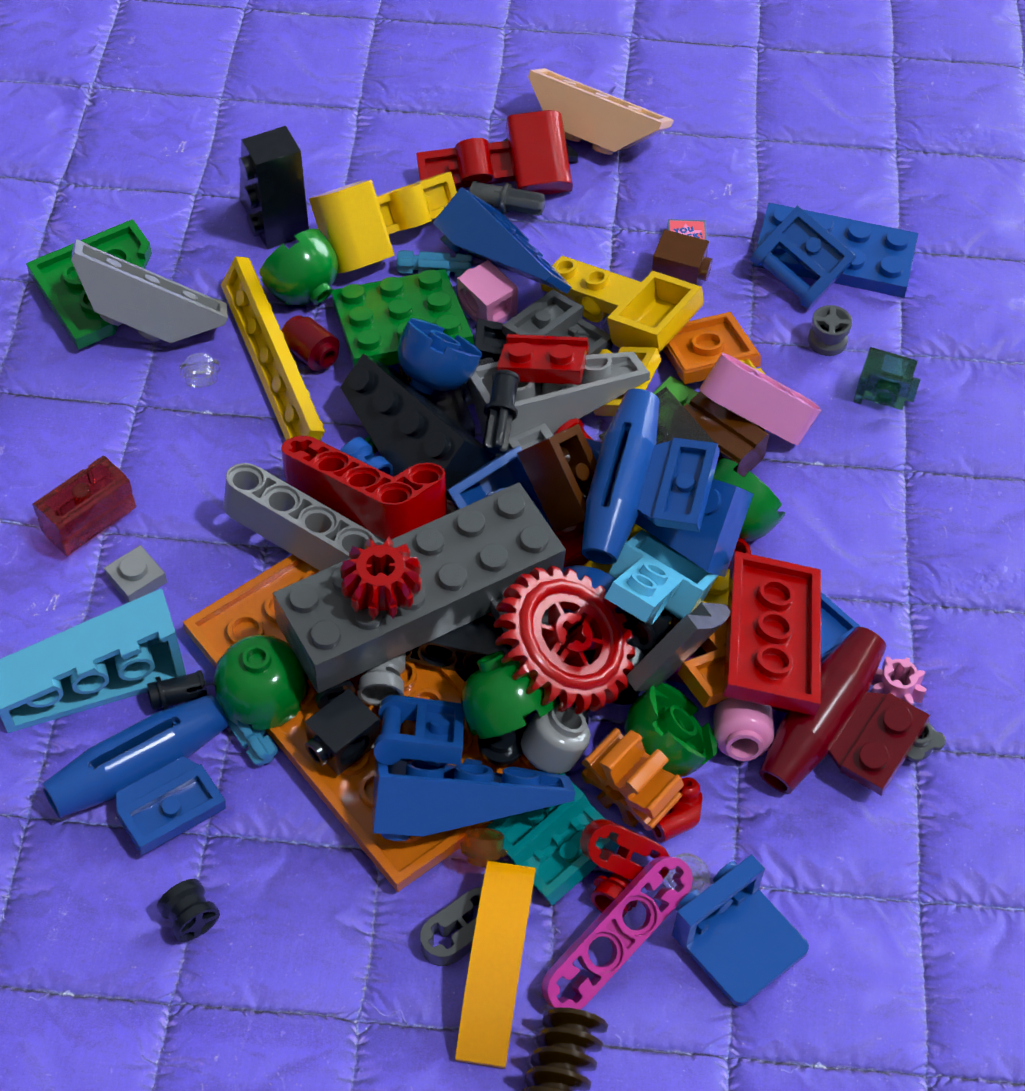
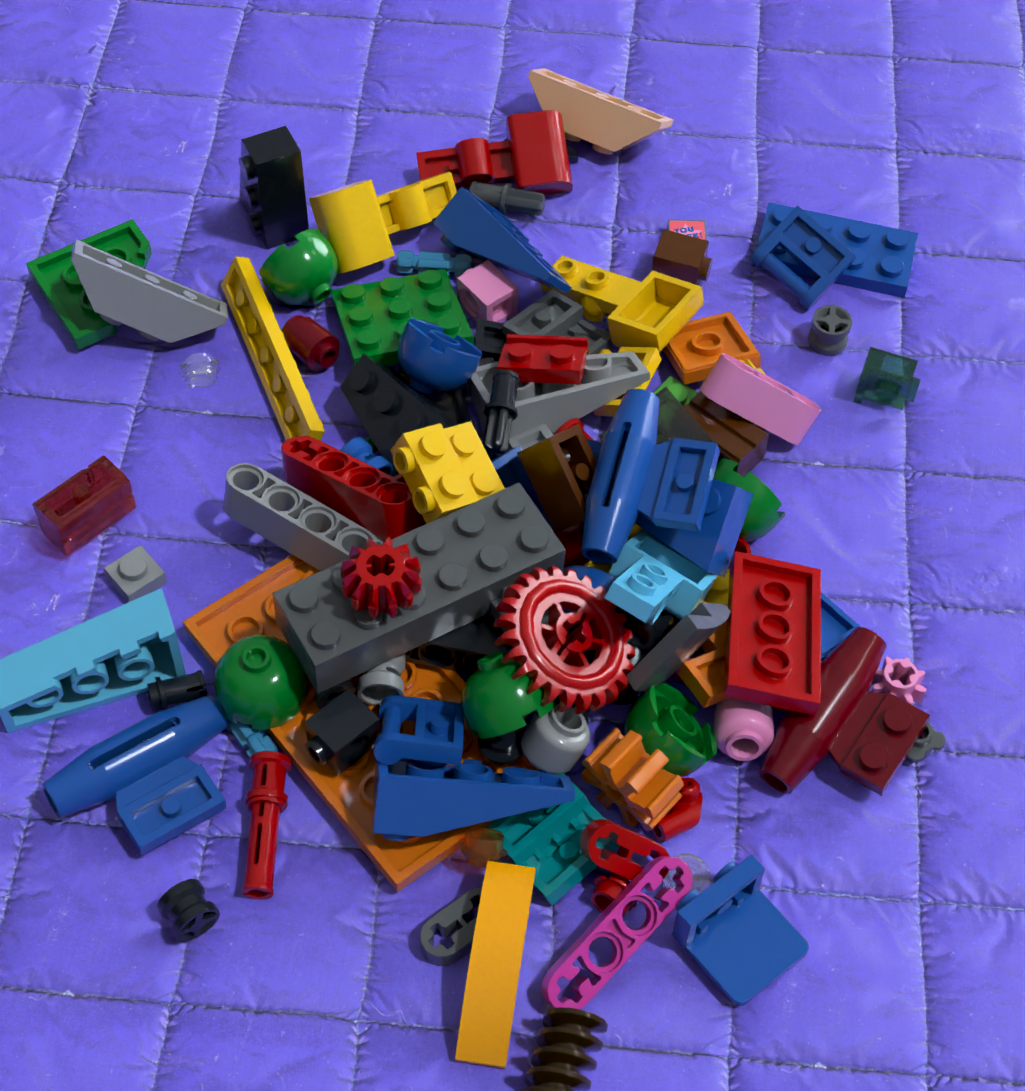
none -> red pin [242,751,292,900]
none -> yellow plate [390,421,505,524]

